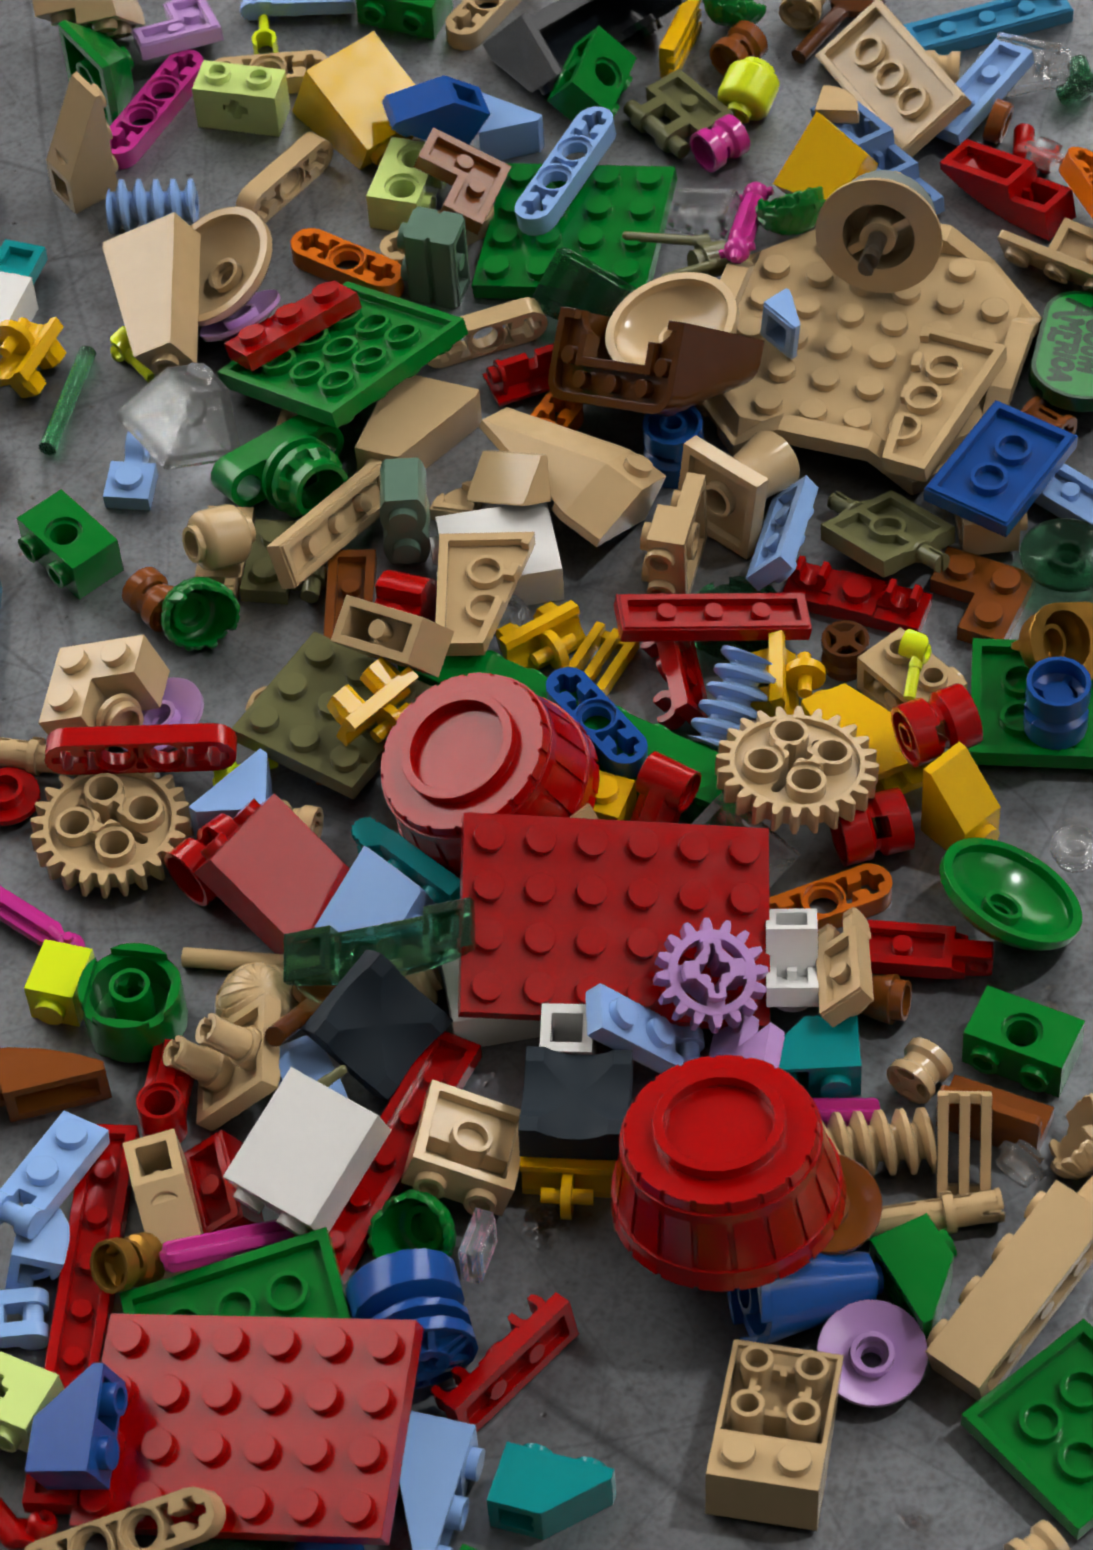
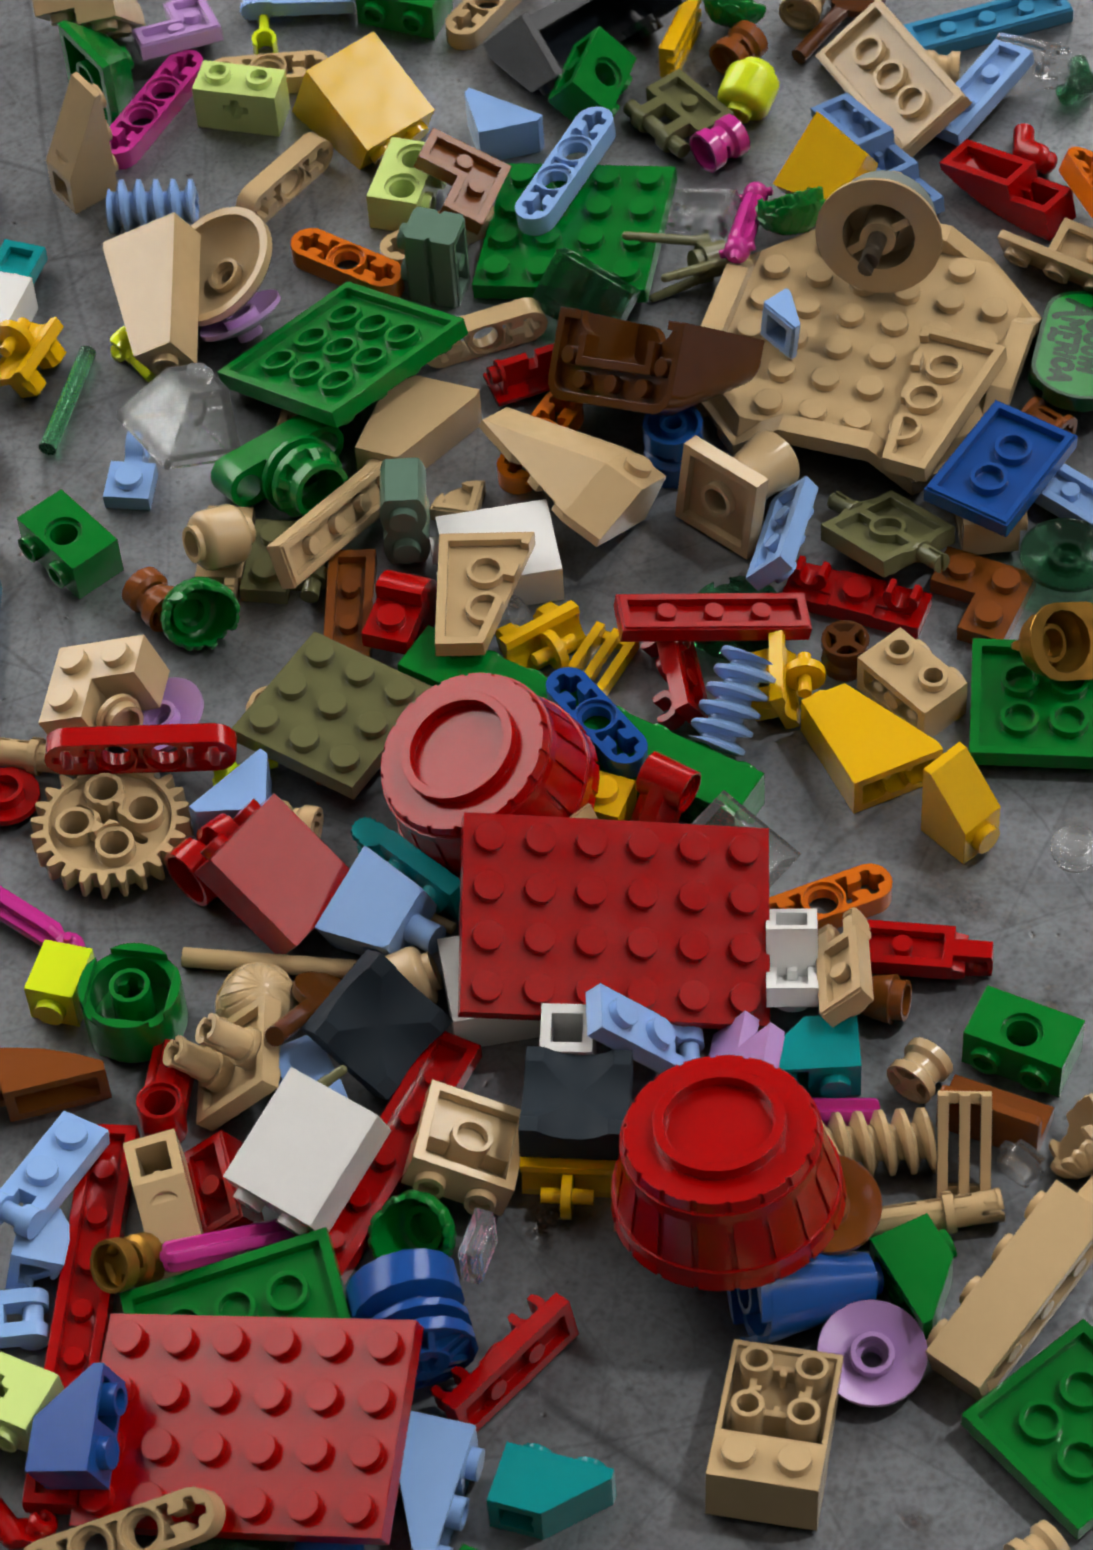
red plate [224,280,362,371] -> none
clear green slope [283,897,475,986] -> none
yellow hips [326,657,419,747] -> none
tan brick [330,595,454,678] -> none
blue slope [382,75,491,145] -> none
tan slope [467,450,551,506] -> none
tan dish [605,272,740,365] -> none
tan plate [640,472,707,594] -> none
lavender gear [653,918,769,1034] -> none
tan gear [715,706,879,834] -> none
tan tile [815,85,859,124] -> none
red wheel [830,787,915,867] -> none
red wheel [891,683,983,767] -> none
neon yellow hand [898,629,932,700] -> none
green dish [939,838,1082,951] -> none
dark orange tile [983,98,1014,145] -> none
blue wheel [1023,656,1092,750] -> none
clear plate [1024,136,1065,173] -> none

